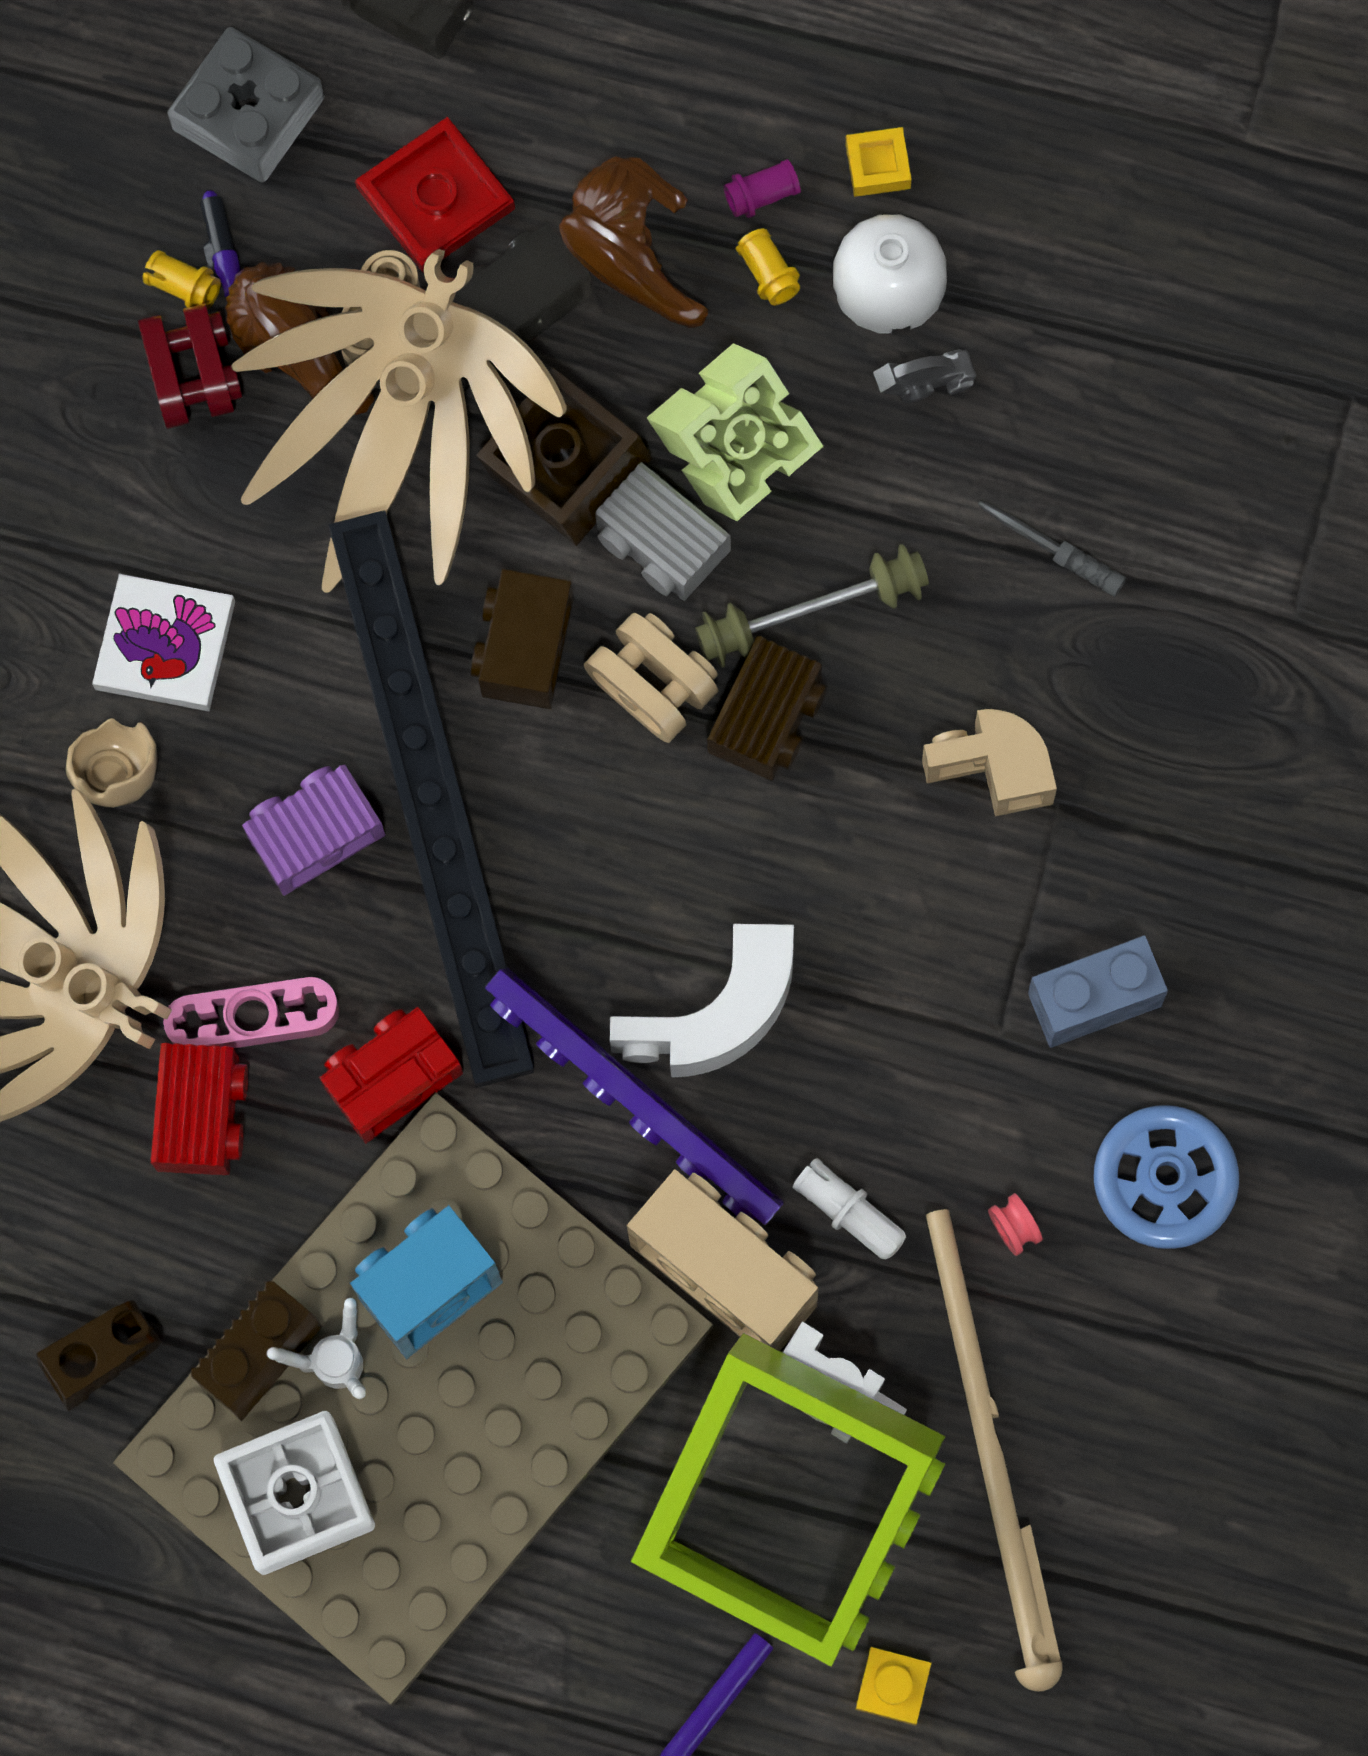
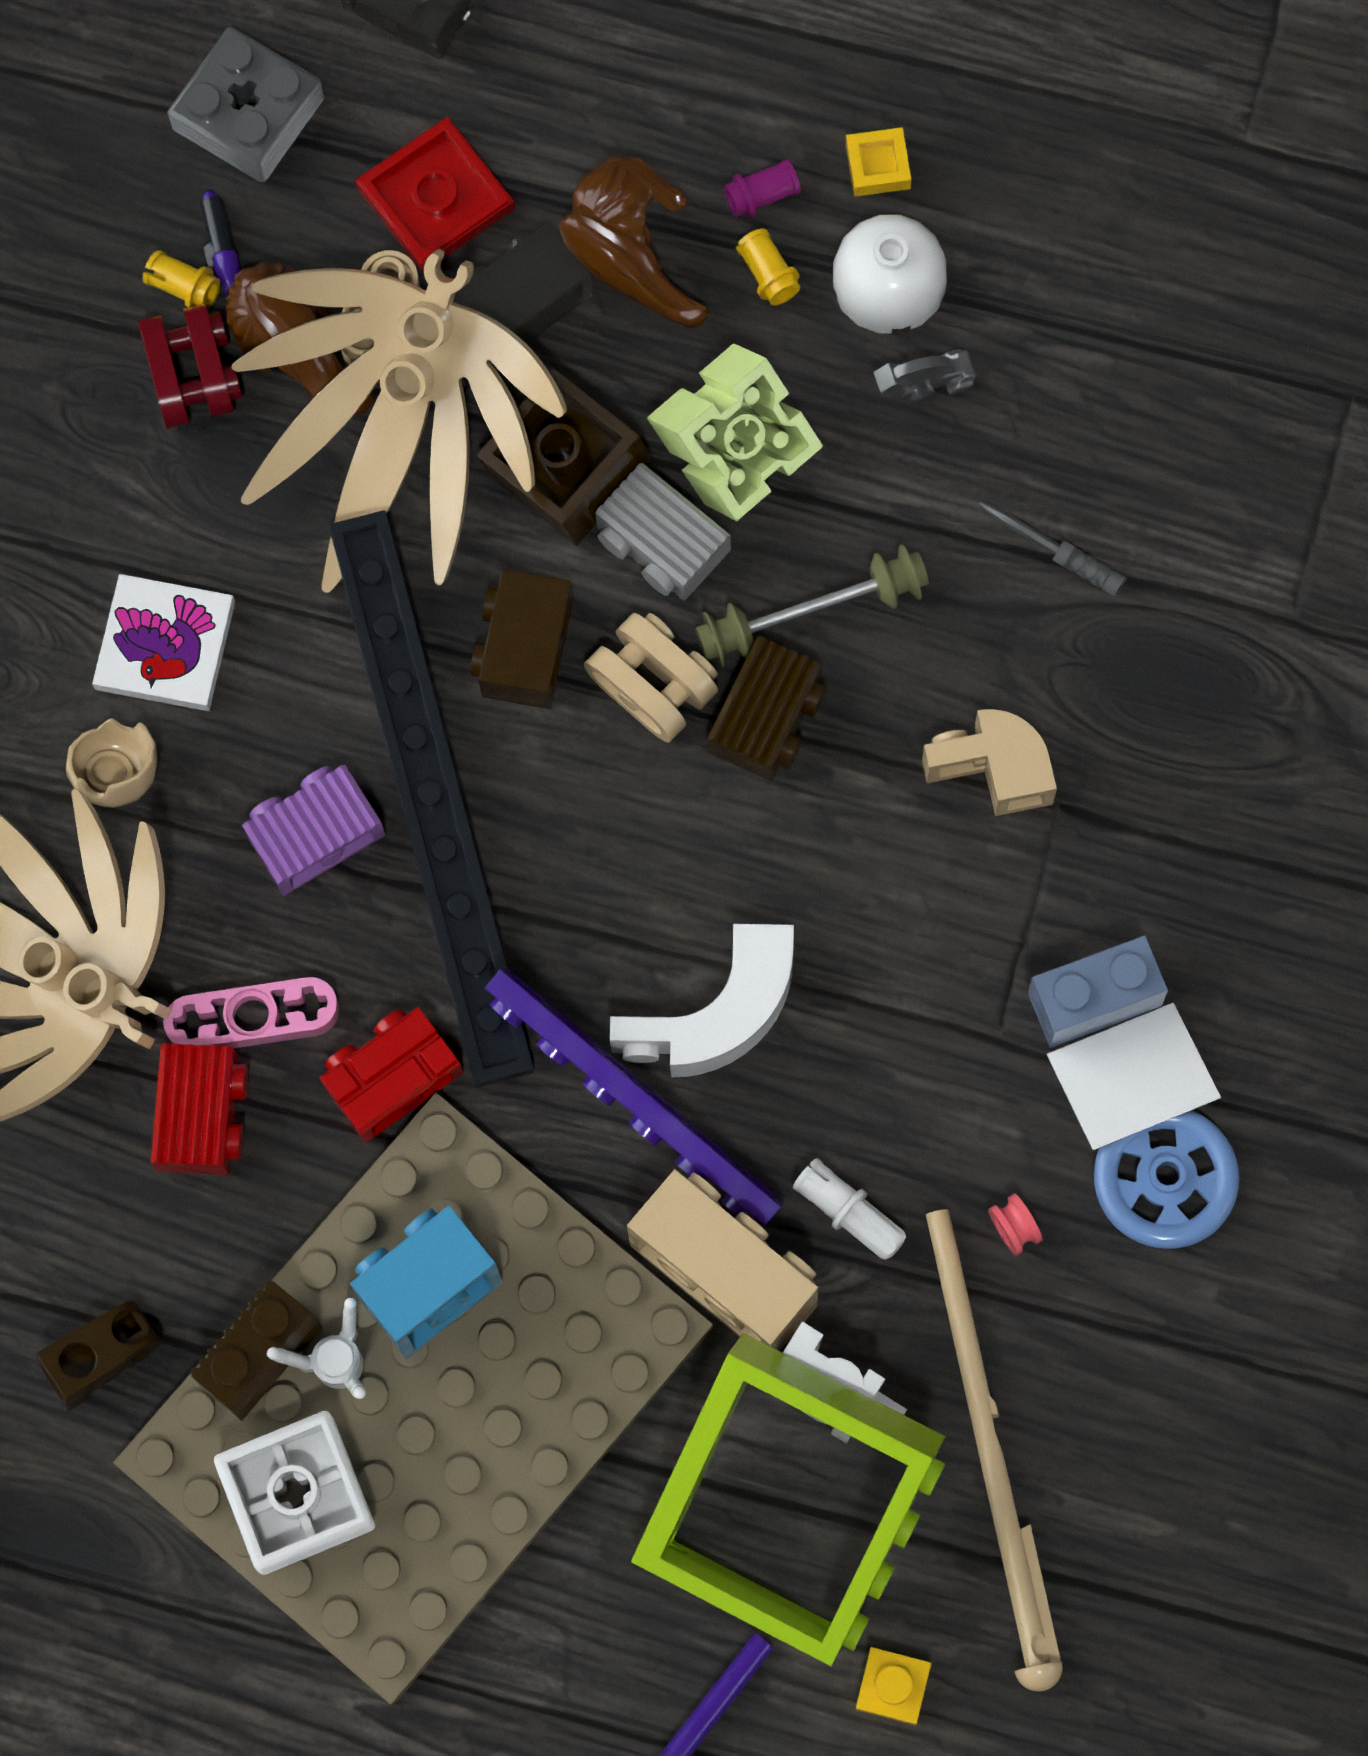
none -> white sticker [1047,1003,1221,1150]

